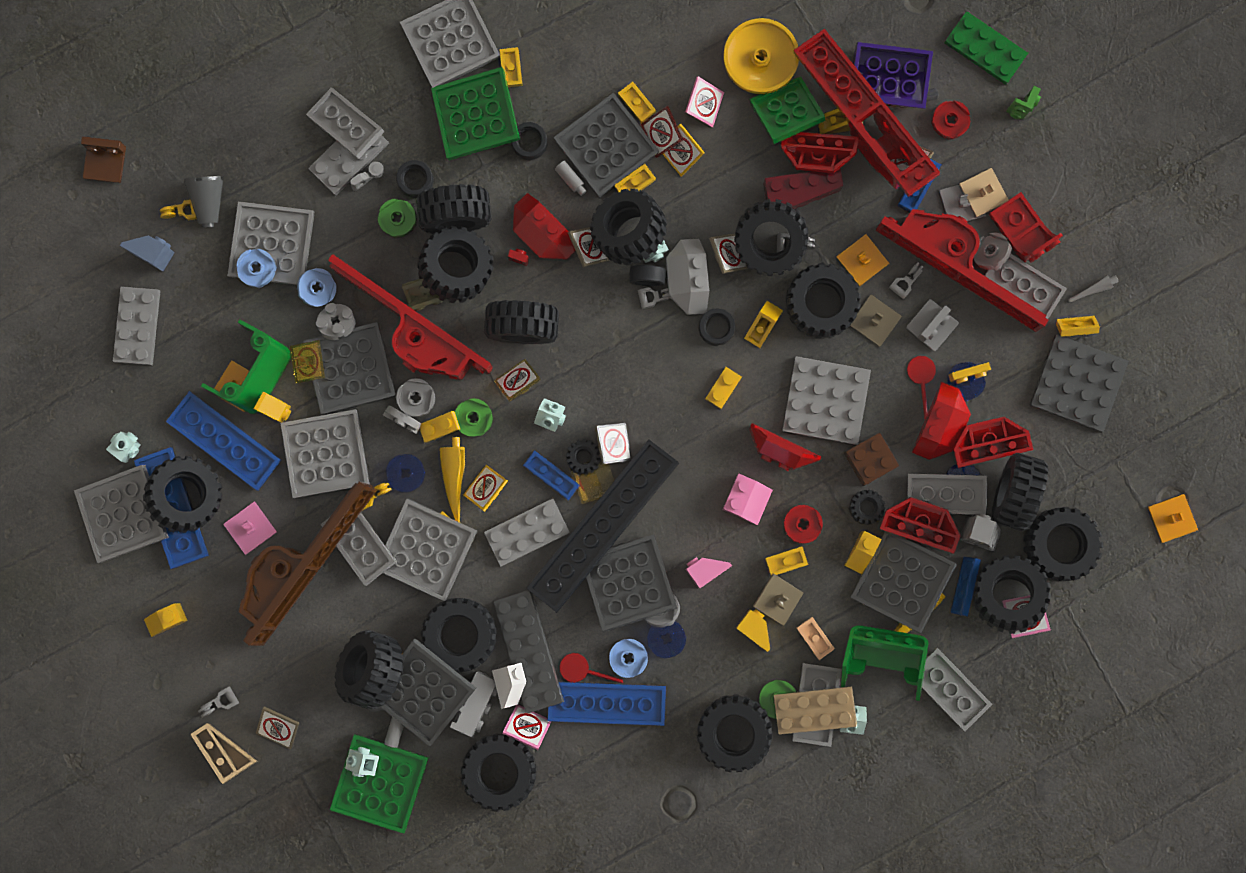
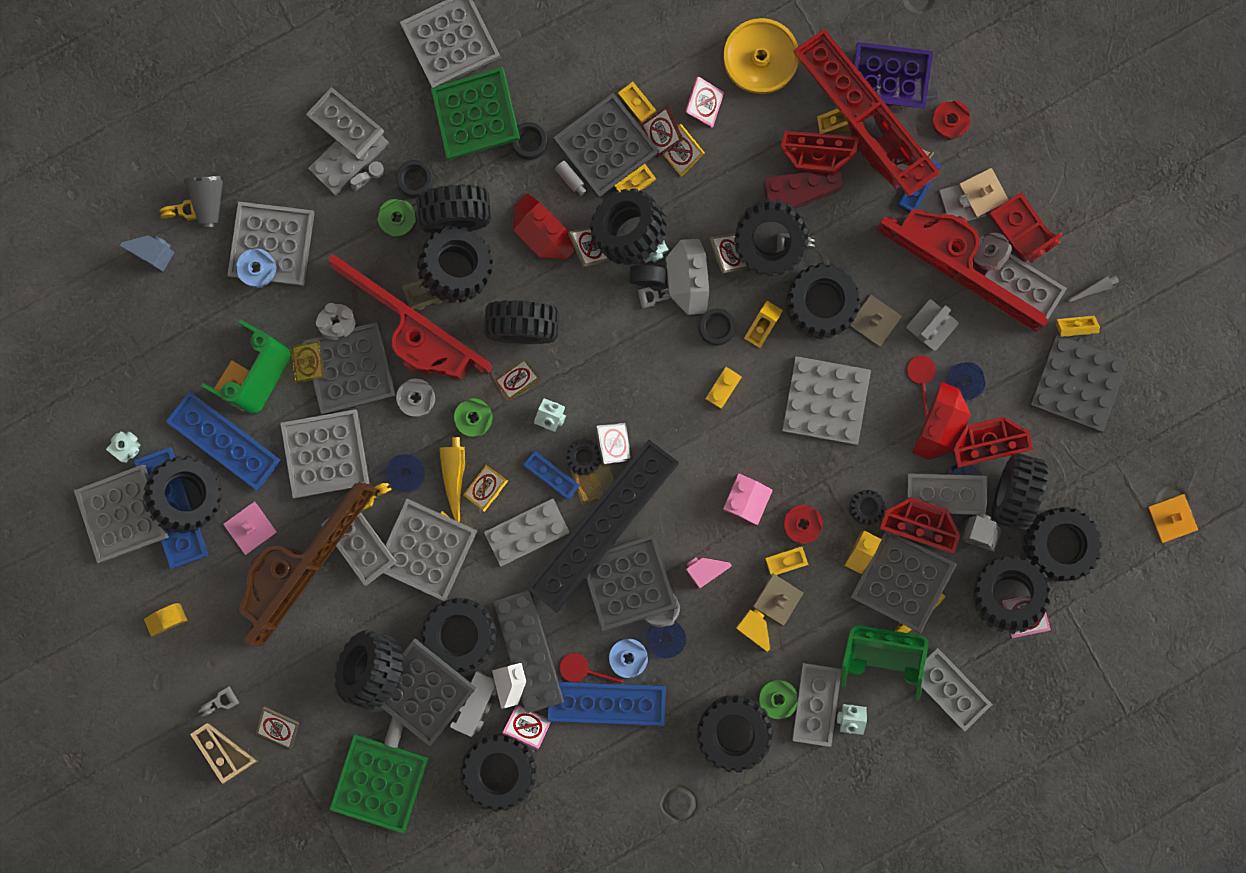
reddish brown bracket [81,137,126,183] -> none
light grey plate [113,287,160,366] -> none
yellow slope [254,392,291,423] -> none
light blue plate [297,268,336,307] -> none
light aqua brick [345,747,379,777] -> none
light grey plate [383,405,421,434] -> none
yellow plate [420,411,460,443] -> none
yellow plate [500,47,523,87] -> none
red plate [508,249,529,266] -> none
red wedge [749,423,821,471] -> none
green plate [750,76,826,144] -> none
tan plate [774,686,857,734] -> none
light nougat plate [796,617,835,660] -> none
light orange piece [836,234,890,287] -> none
reddish brown brick [844,433,899,486] -> none
light grey piece [889,262,923,299] -> none
green plate [944,11,1028,85] -> none
yellow plate [948,362,991,384] -> none
blue tile [951,557,981,616] -> none
bright green bracket [1006,86,1041,119] -> none

